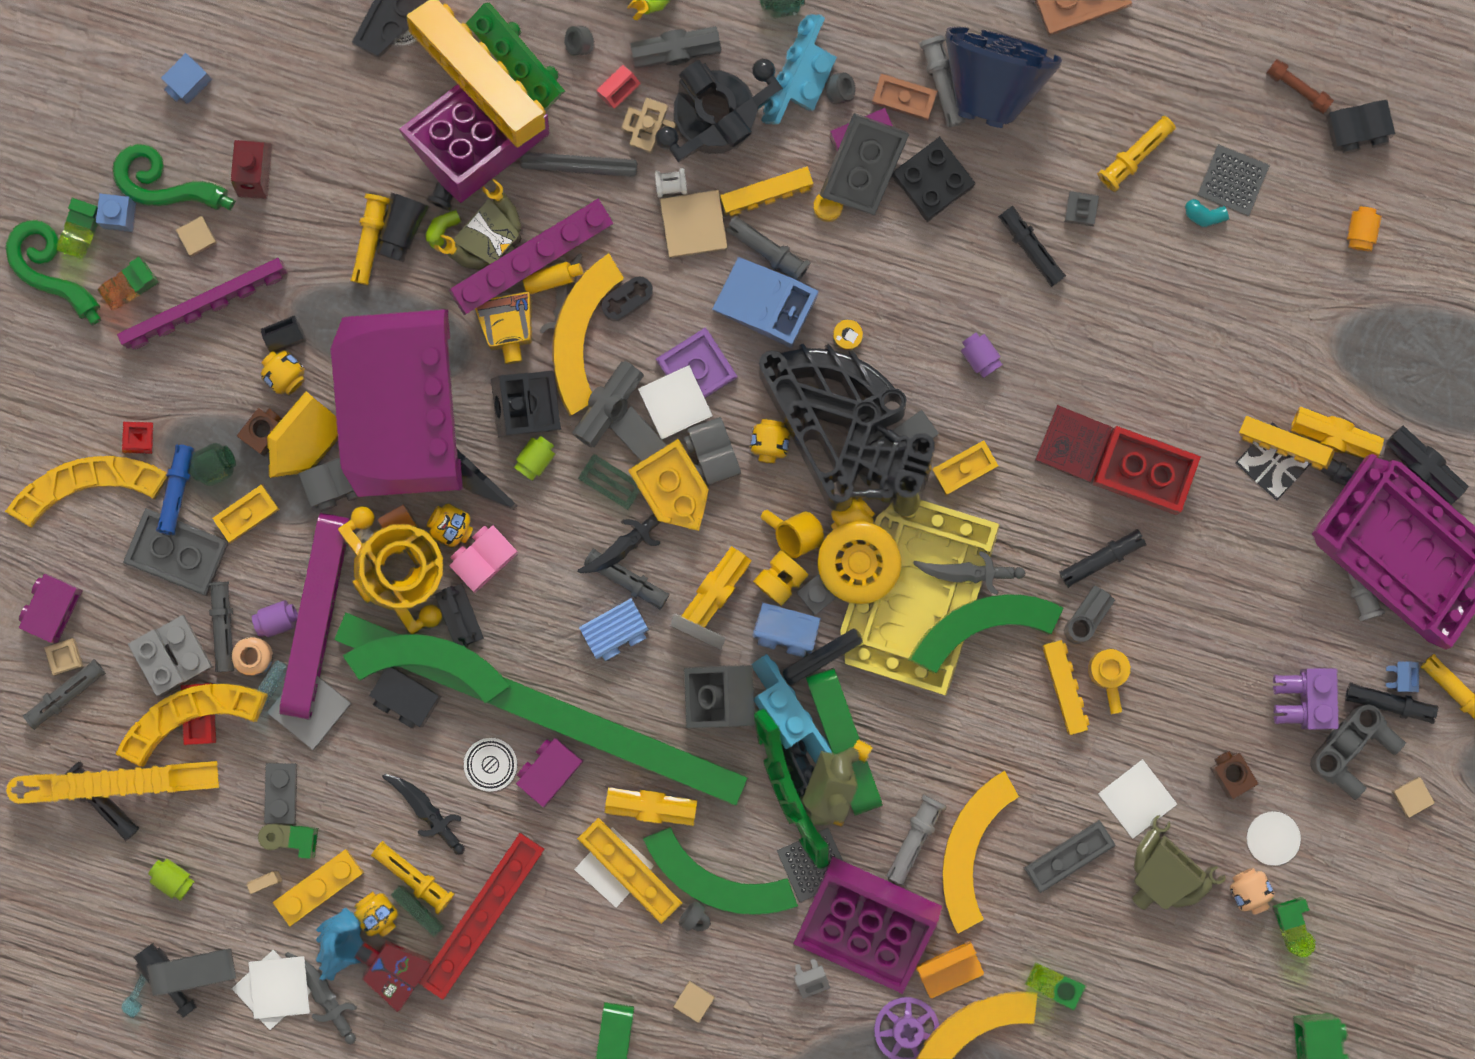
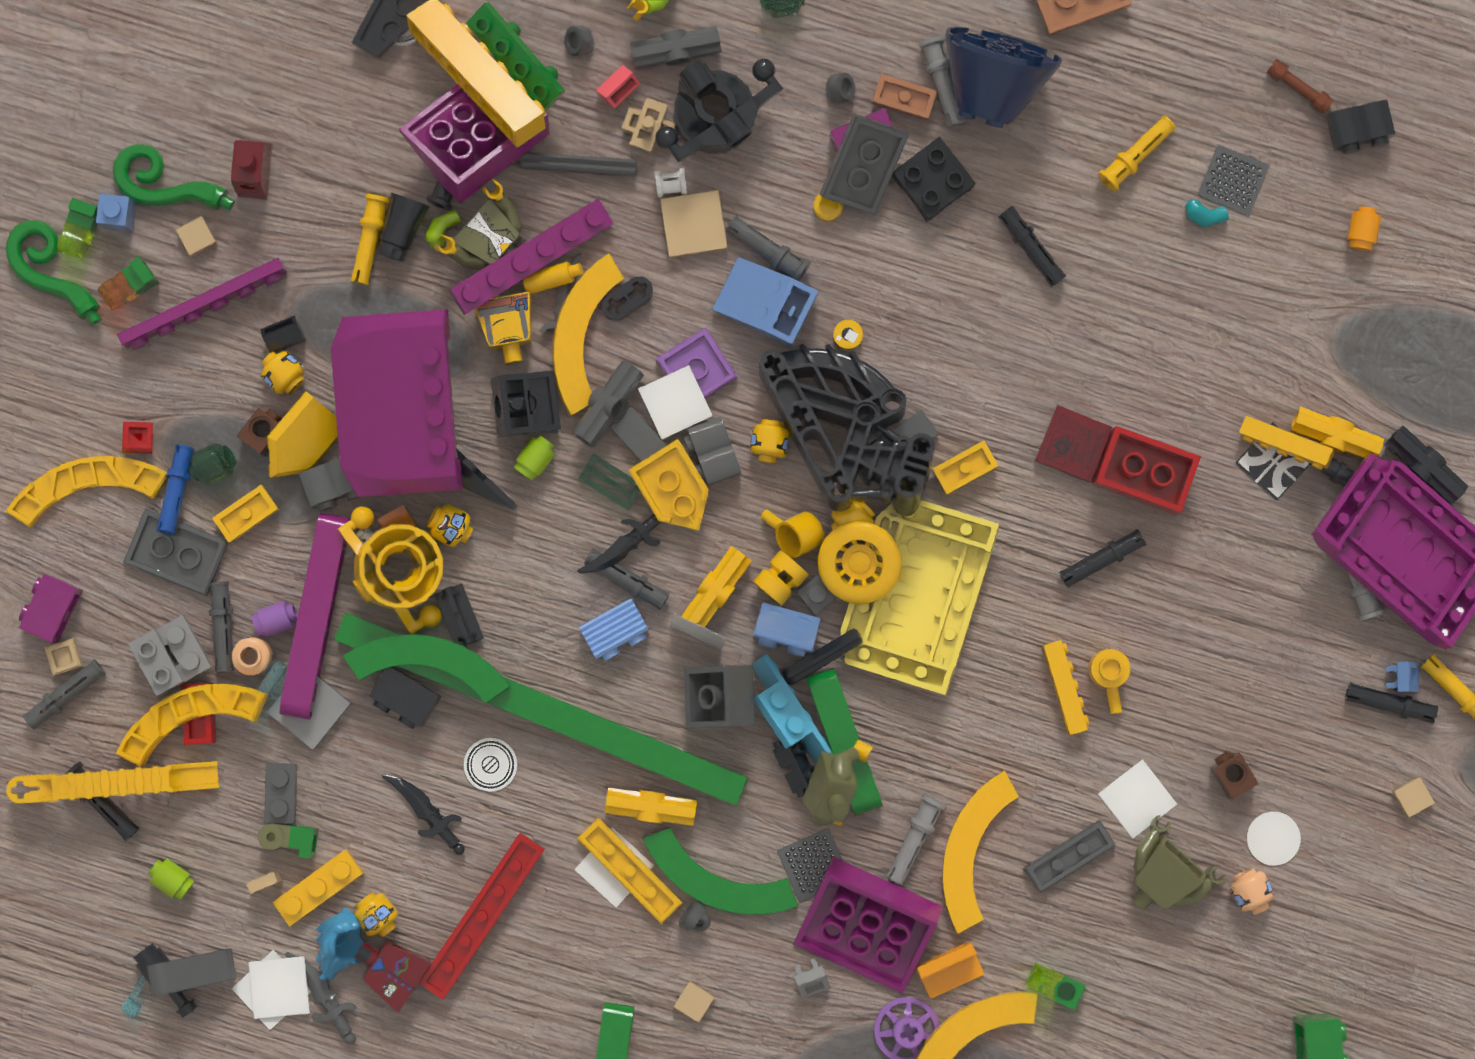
medium blue brick [161,53,212,105] -> none
yellow pin [371,841,455,915] -> none
clear green tile [391,885,445,937] -> none
bright pink brick [449,526,518,593] -> none
magenta brick [516,738,584,807] -> none
yellow piece [720,166,814,217] -> none
green tile [754,709,829,870] -> none
medium azure bracket [761,15,837,124] -> none
green tile [908,594,1064,673] -> none
dark grey piece [913,551,1025,595] -> none
medium lavender brick [961,332,1003,378] -> none
dark grey tile [1064,191,1099,226] -> none
dark grey piece [1064,585,1115,644] -> none
leg [1272,897,1316,958] -> none
medium lavender brick [1273,668,1339,729] -> none
dark grey piece [1310,705,1406,800] -> none

